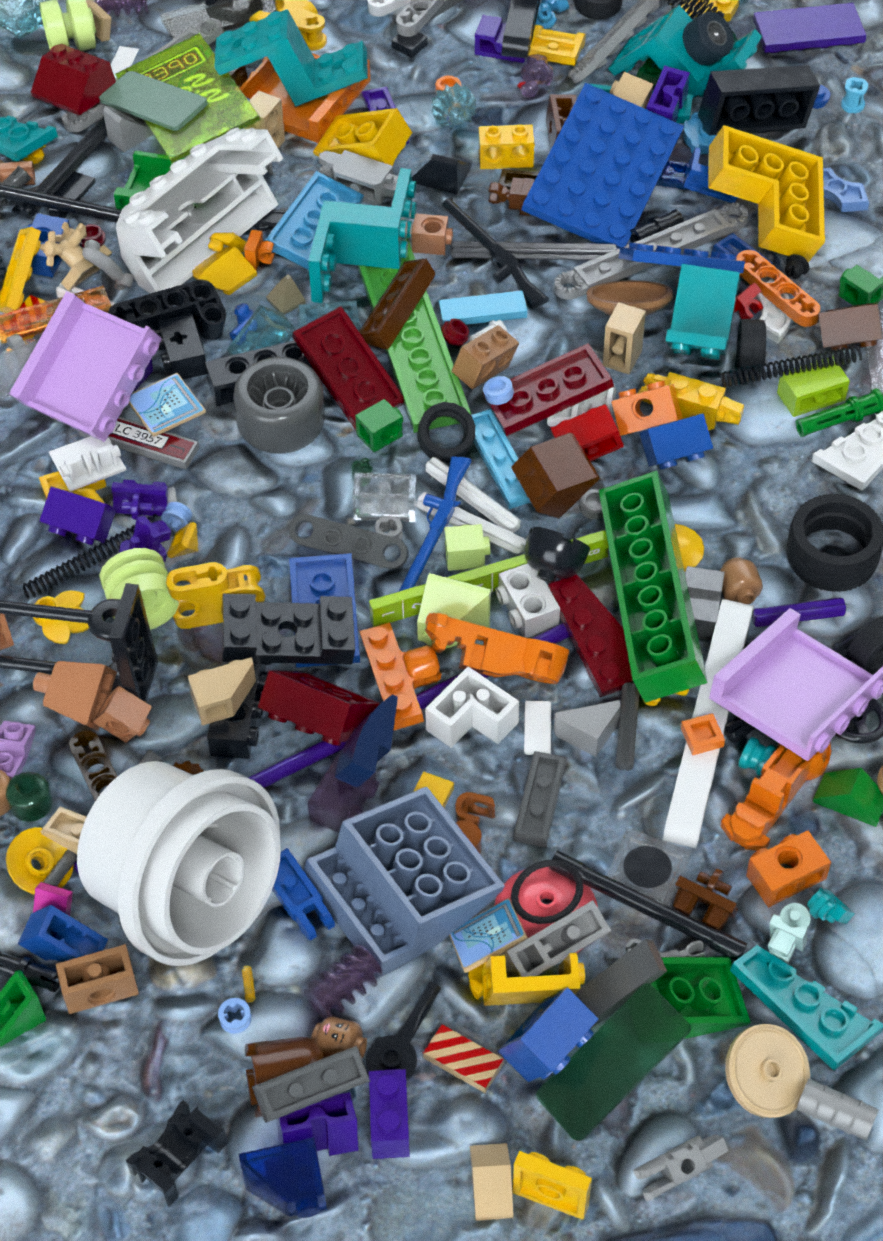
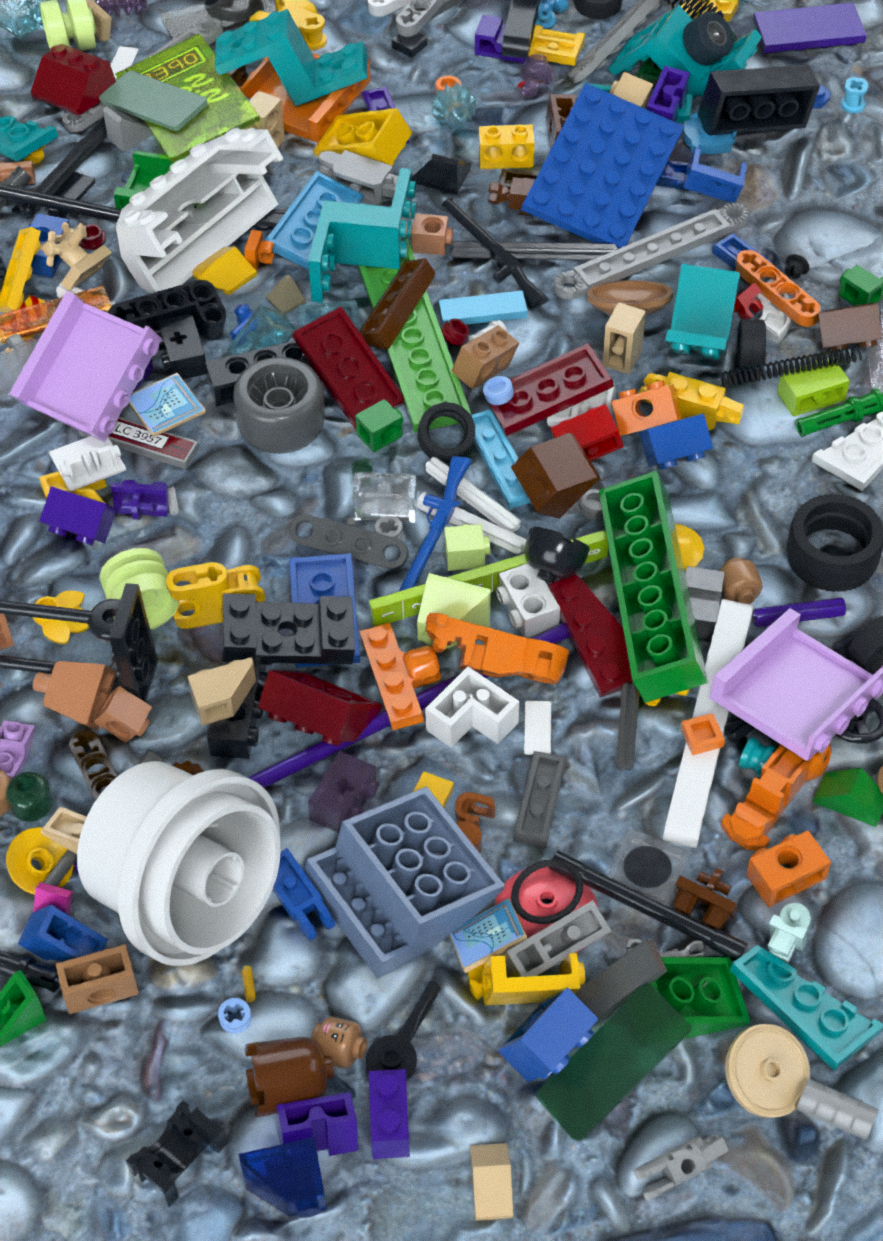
black piece [23,514,158,599] -> none
light grey arm [82,240,134,290] -> none
dark purple hips [119,515,171,562] -> none
light blue bush [161,502,193,531] -> none
yellow slope [167,522,198,558] -> none
yellow arm [208,232,247,253] -> none
dark grey tile [252,1046,370,1123] -> none
clear purple piece [304,944,383,1019] -> none
dark blue slope [335,694,398,788] -> none
tile [423,1024,504,1093] -> none
yellow plate [512,1151,592,1220] -> none
light grey slope [554,700,621,757] -> none
blue plate [619,242,745,273] -> none
black pin [630,209,684,243] -> none
yellow brick [708,125,825,262] -> none
teal plate [807,888,855,924] -> none
medium blue tile [823,168,869,212] -> none

